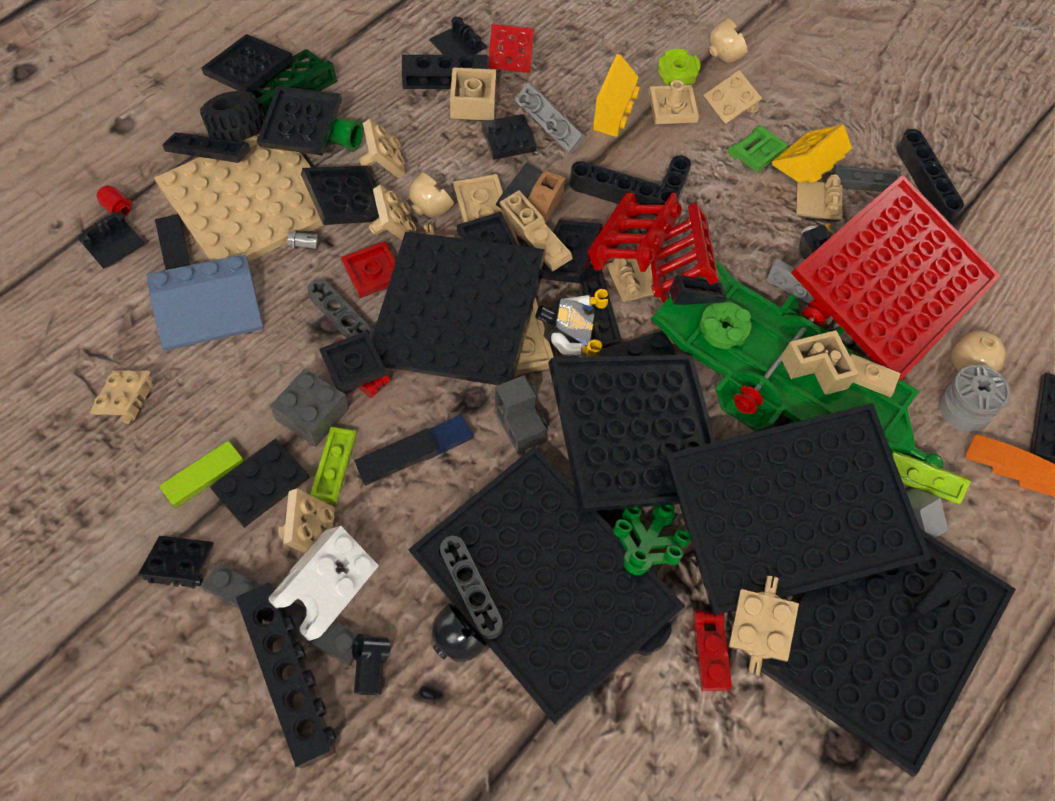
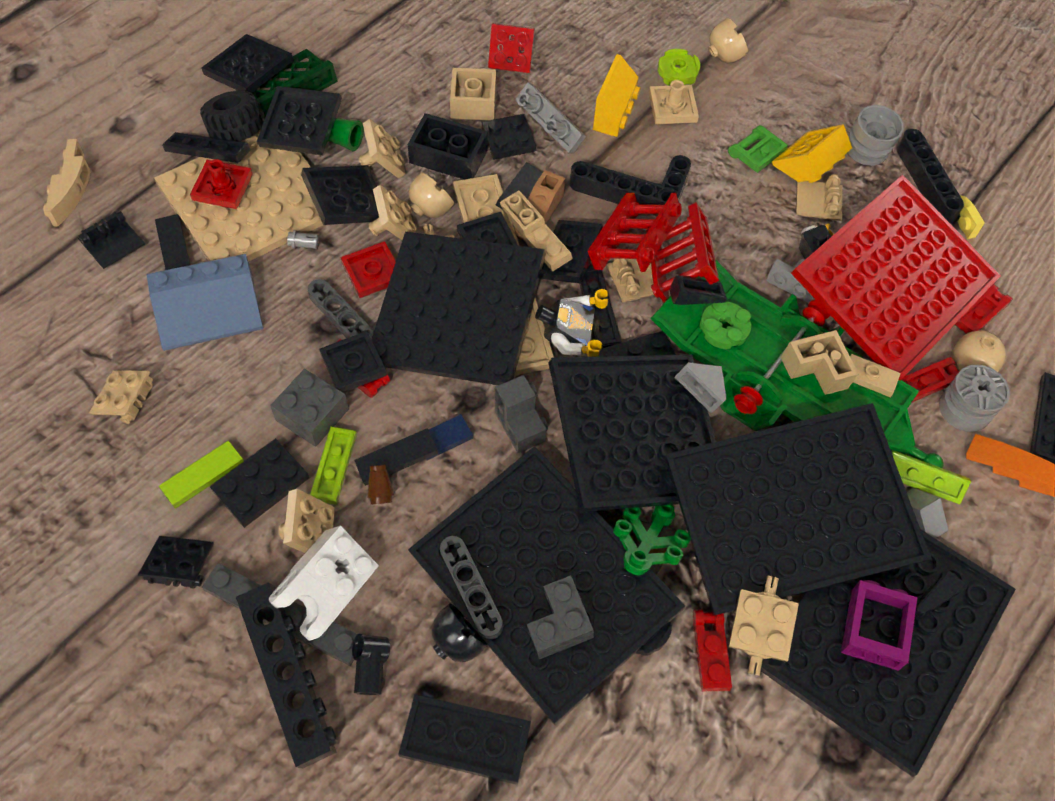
red brick [96,185,132,216] -> none
black brick [402,55,488,89] -> none
black hinge [429,16,487,55] -> none
tan hinge [703,70,762,125] -> none
dark grey tile [832,165,901,192] -> none
none -> tan slope [43,139,91,226]
none -> red plate [190,159,253,209]
none -> reddish brown cone [367,465,394,505]
none -> black plate [398,694,531,785]
none -> black brick [407,113,488,180]
none -> dark grey brick [527,575,594,659]
none -> light grey slope [675,362,726,413]
none -> magenta window [841,580,917,671]
none -> light grey wheel [848,105,904,166]
none -> red plate [902,357,960,402]
none -> red plate [955,284,1013,334]
none -> light yellow plate [957,195,985,239]

